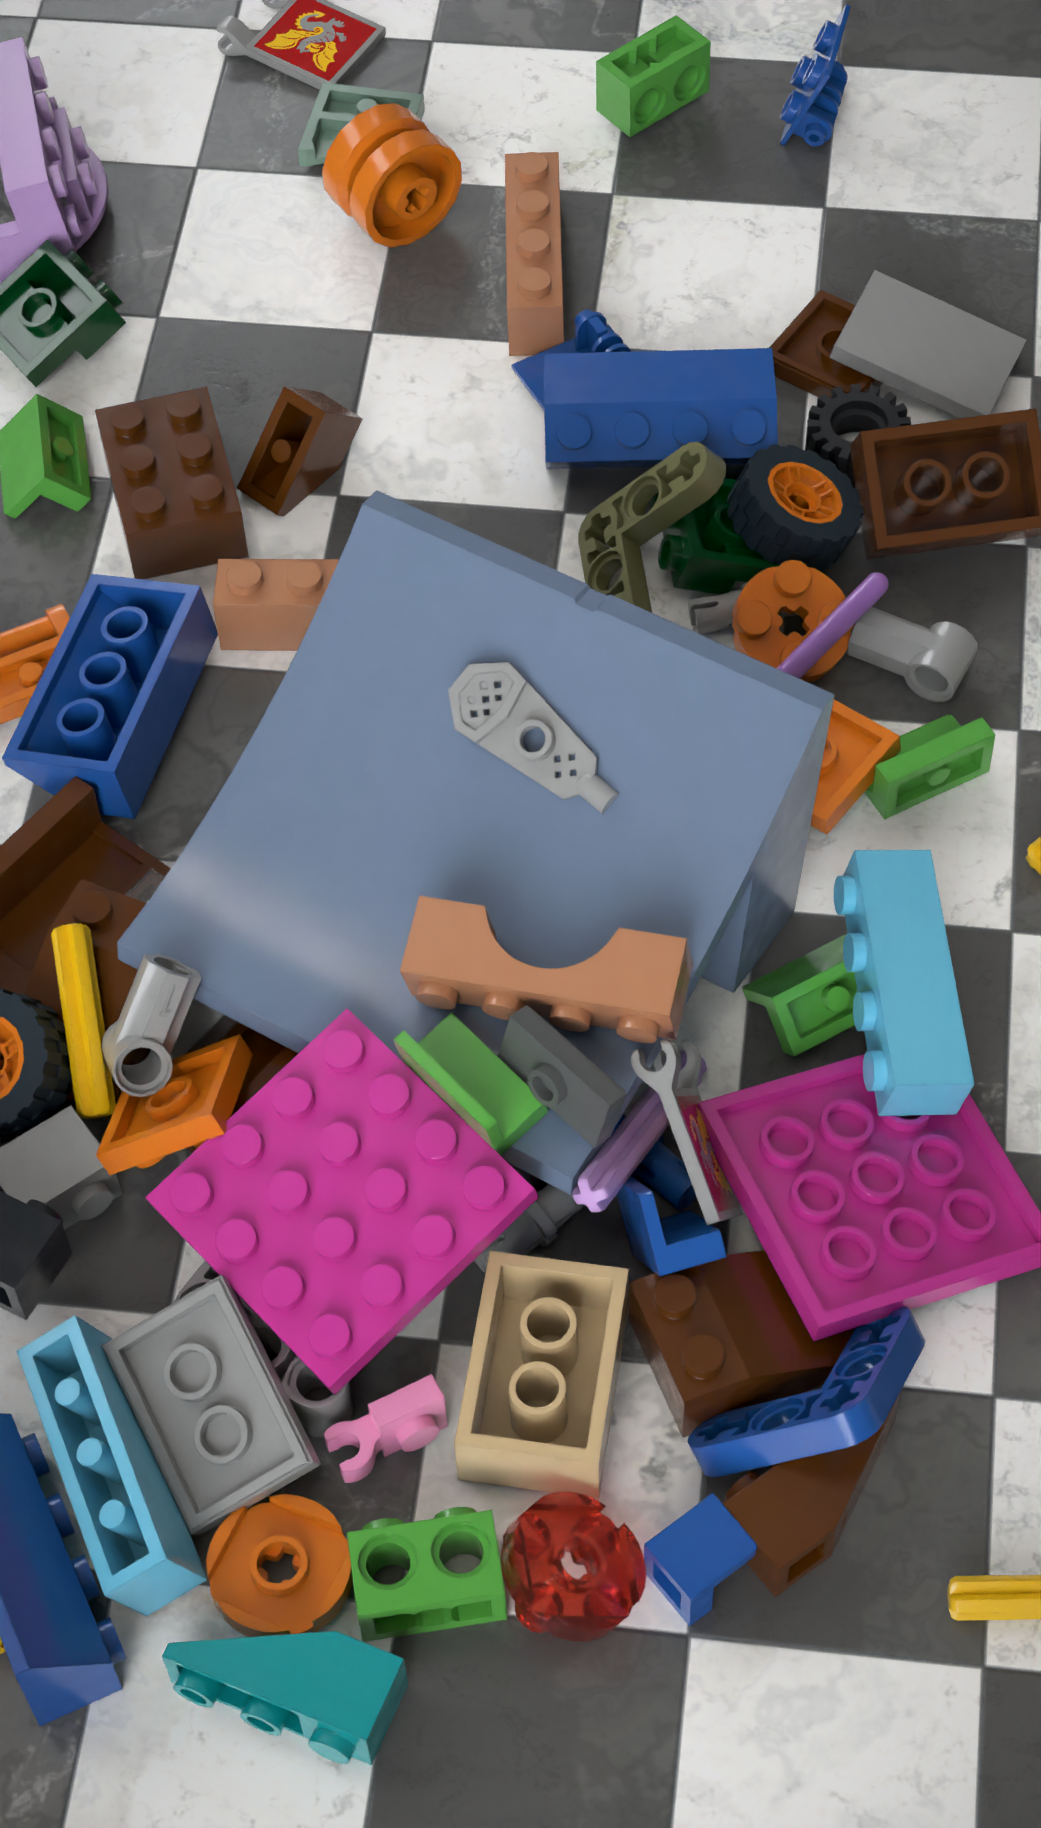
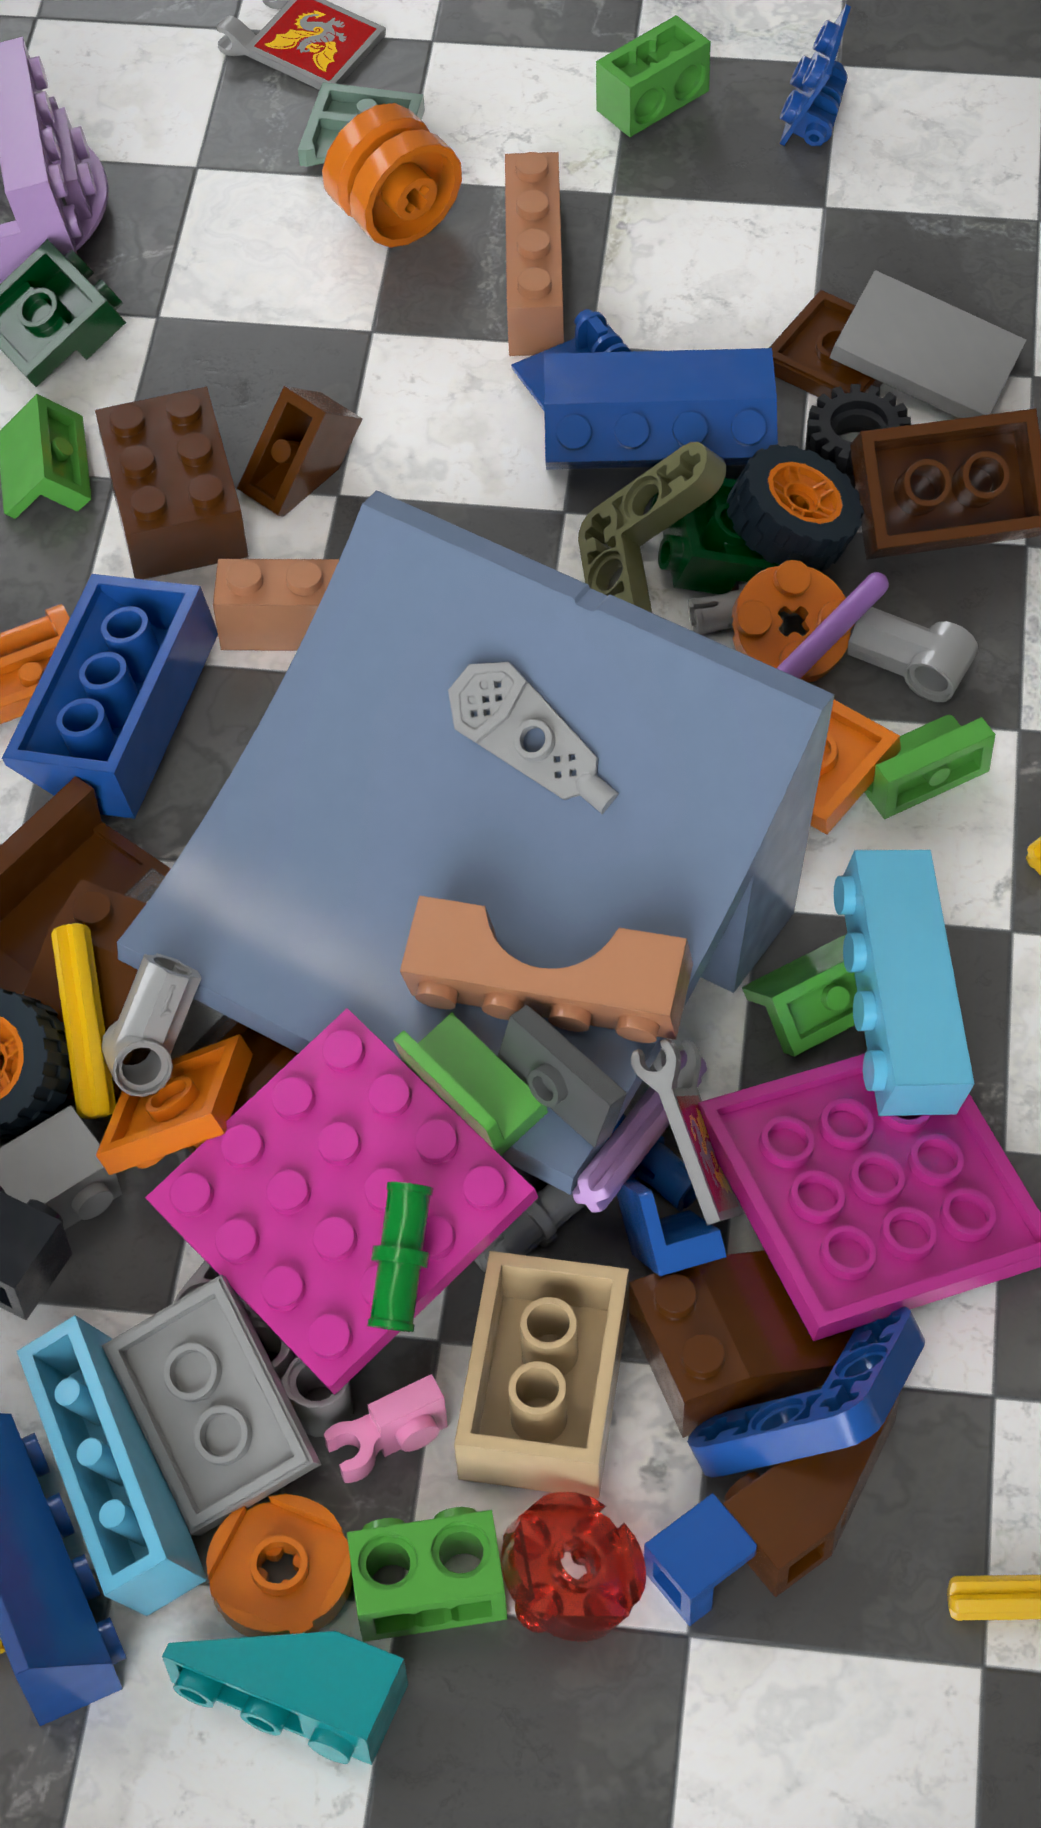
none -> green pin [367,1182,433,1332]

